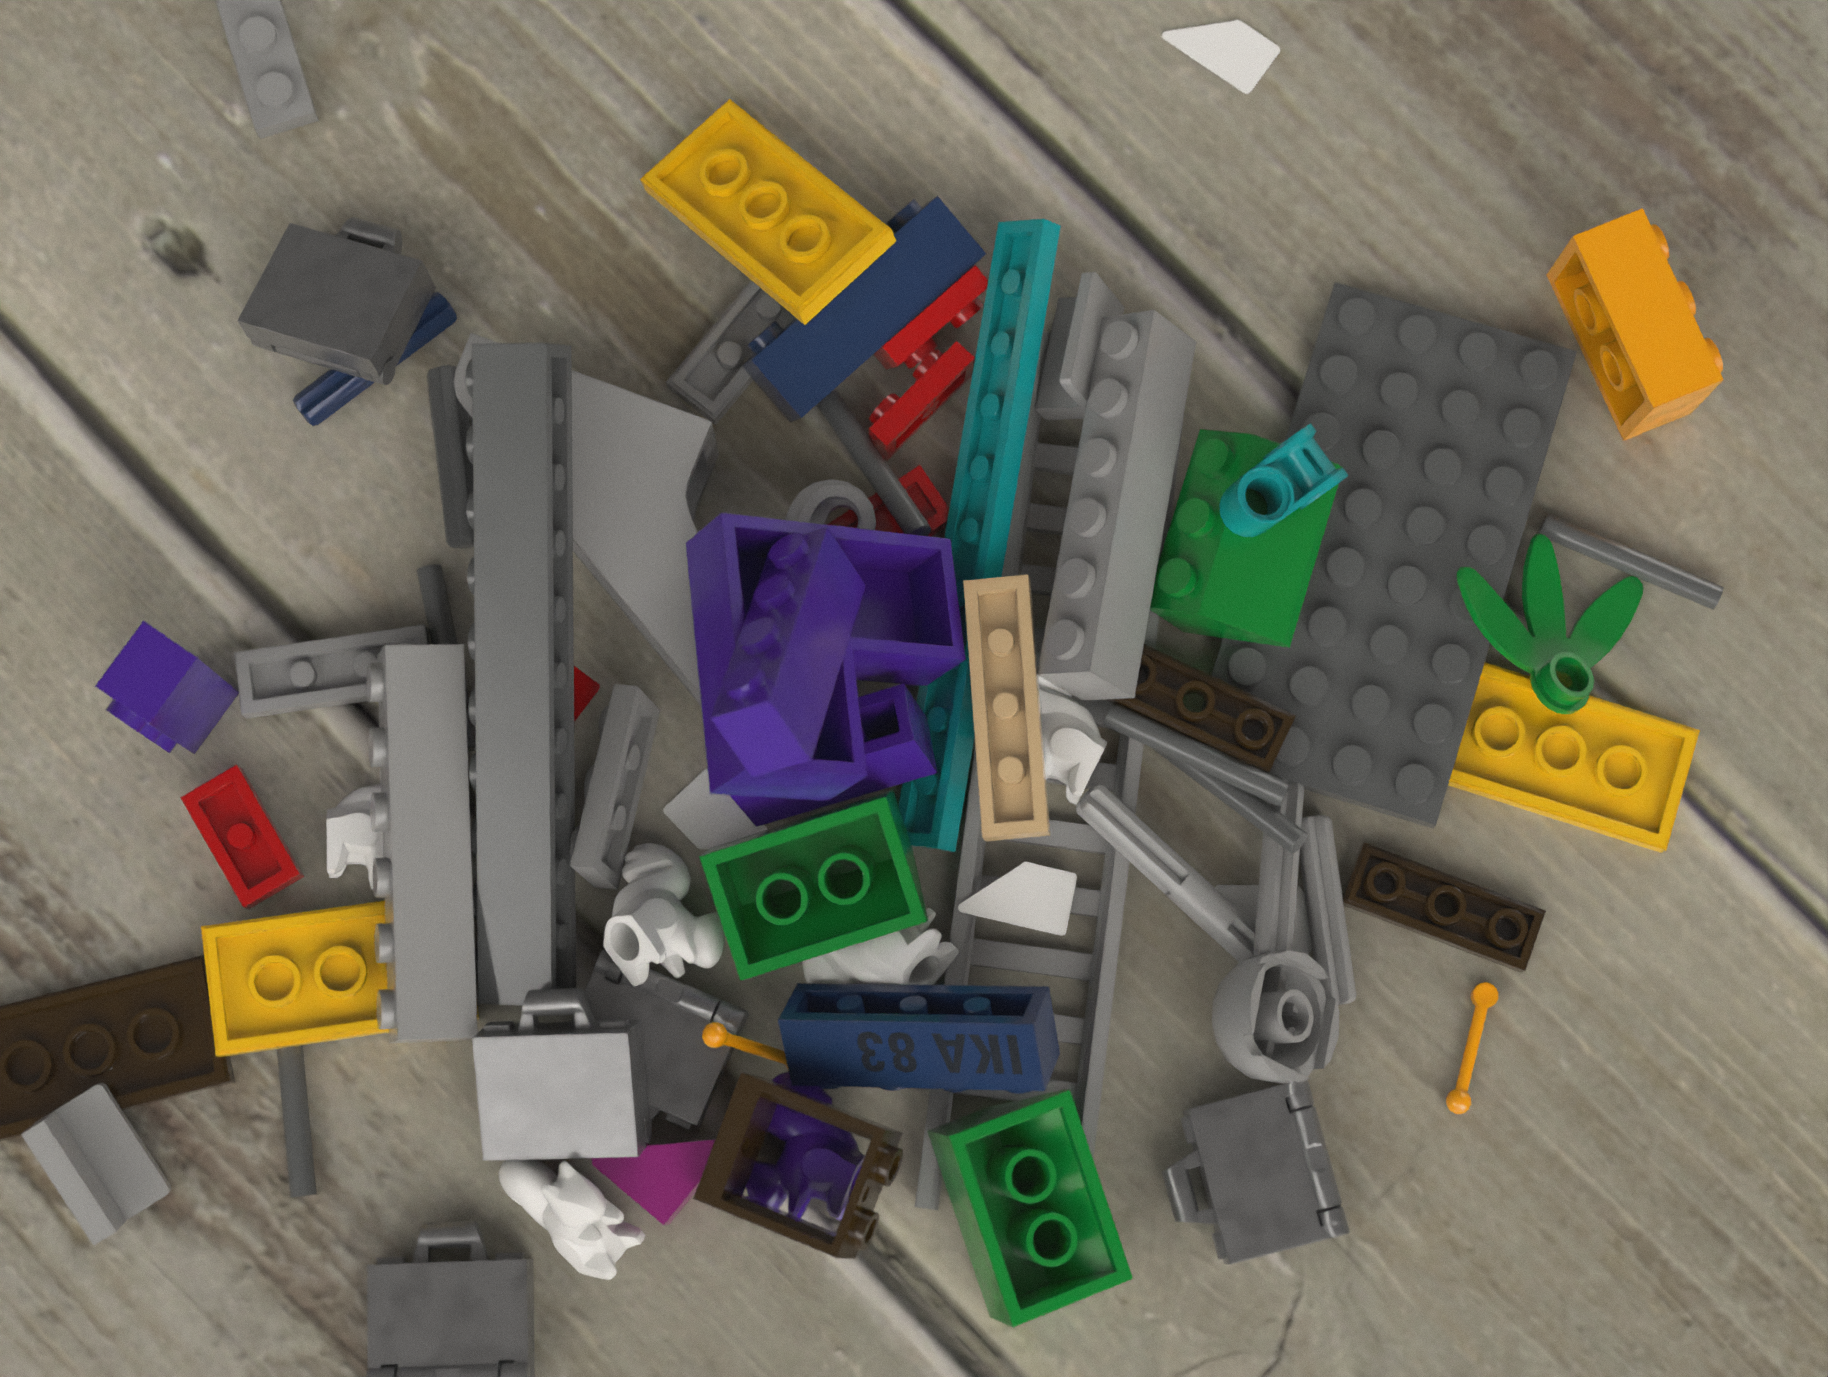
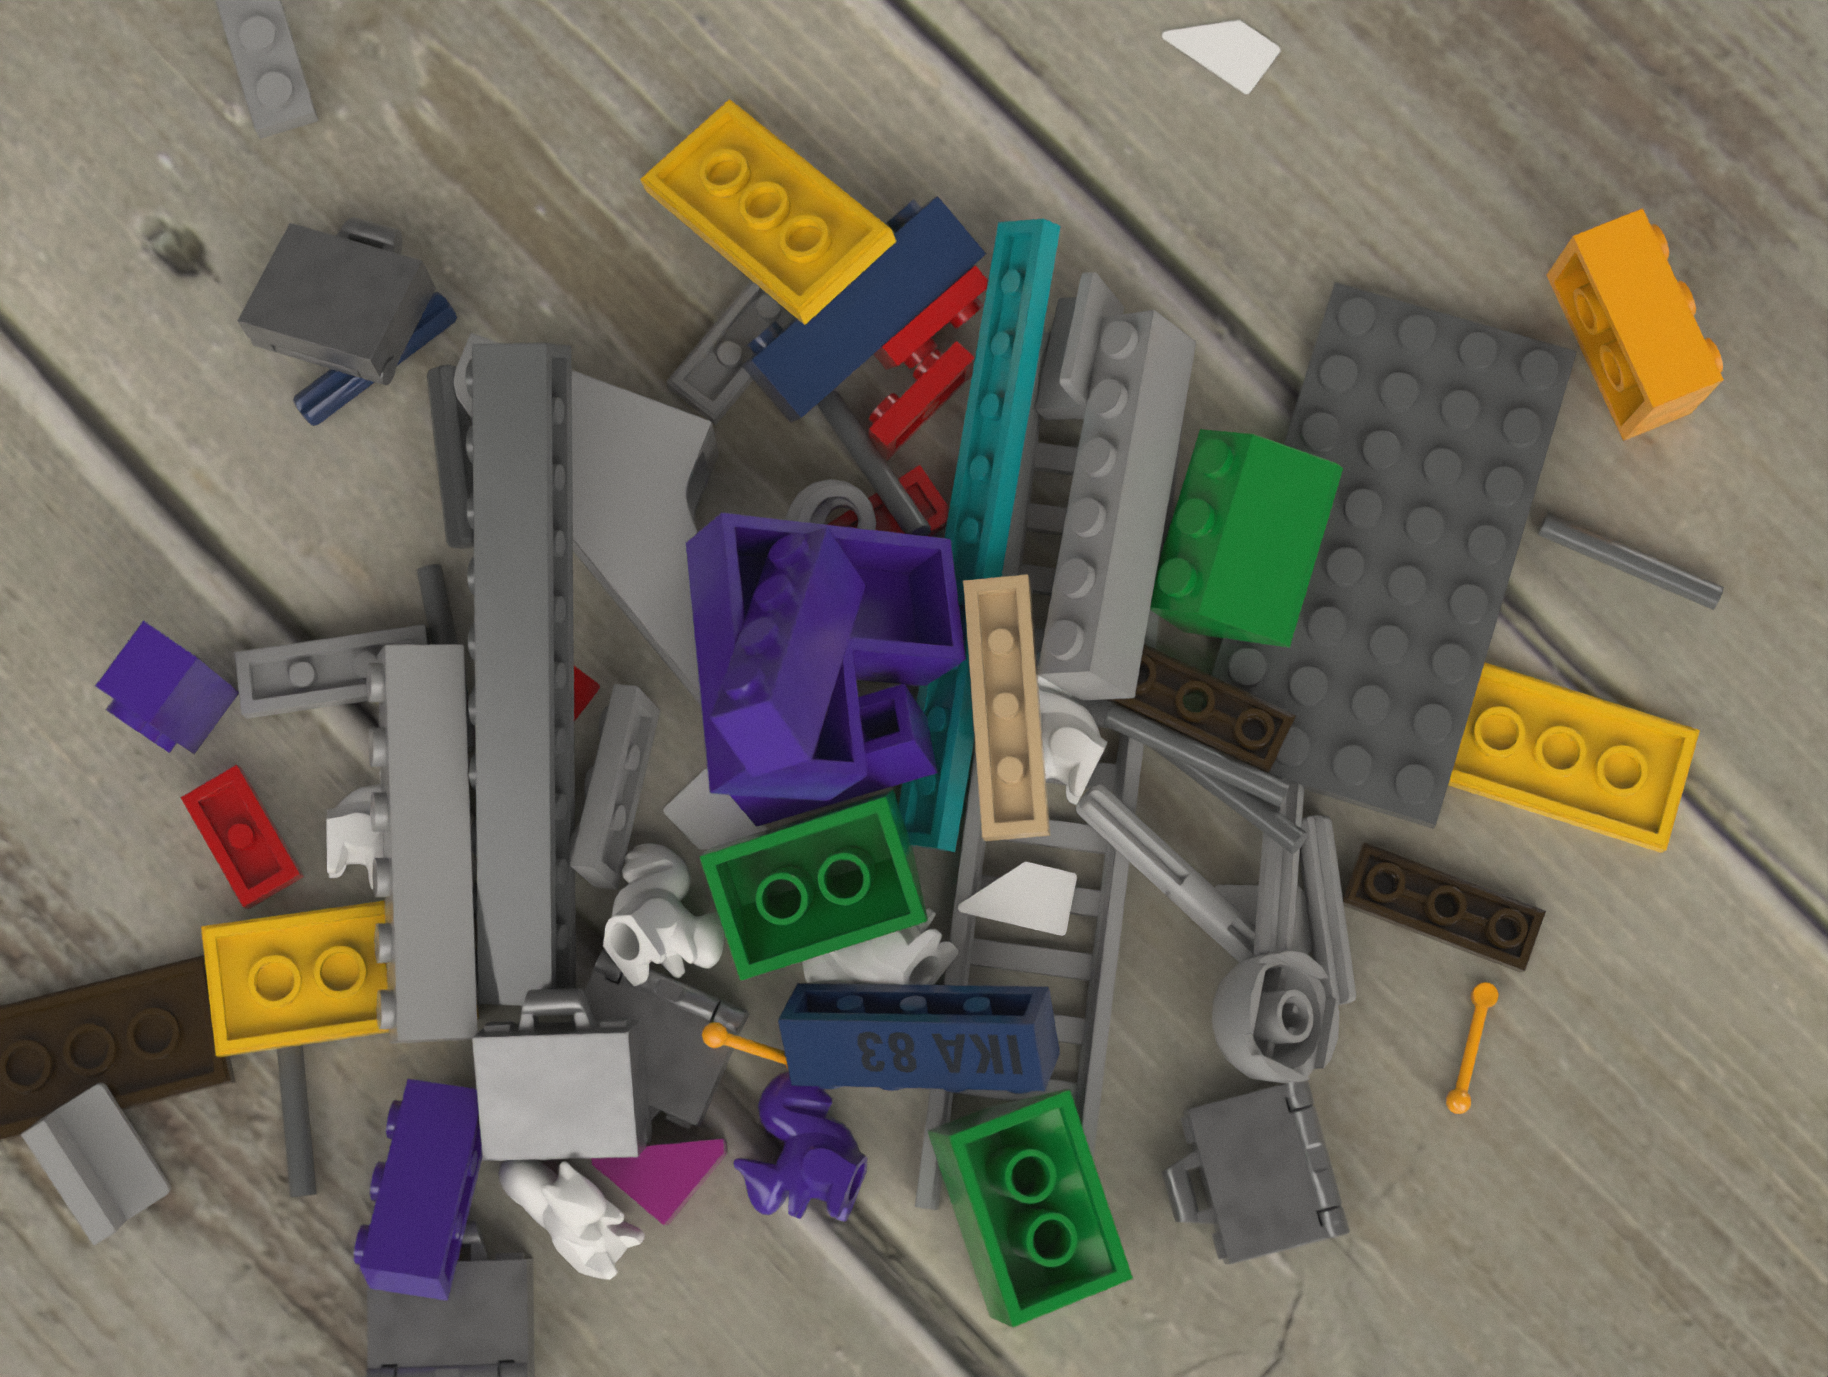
dark brown window [693,1072,903,1259] -> none
teal piece [1219,423,1349,537] -> none
green plant [1457,533,1644,715] -> none
none -> dark purple brick [354,1079,483,1301]

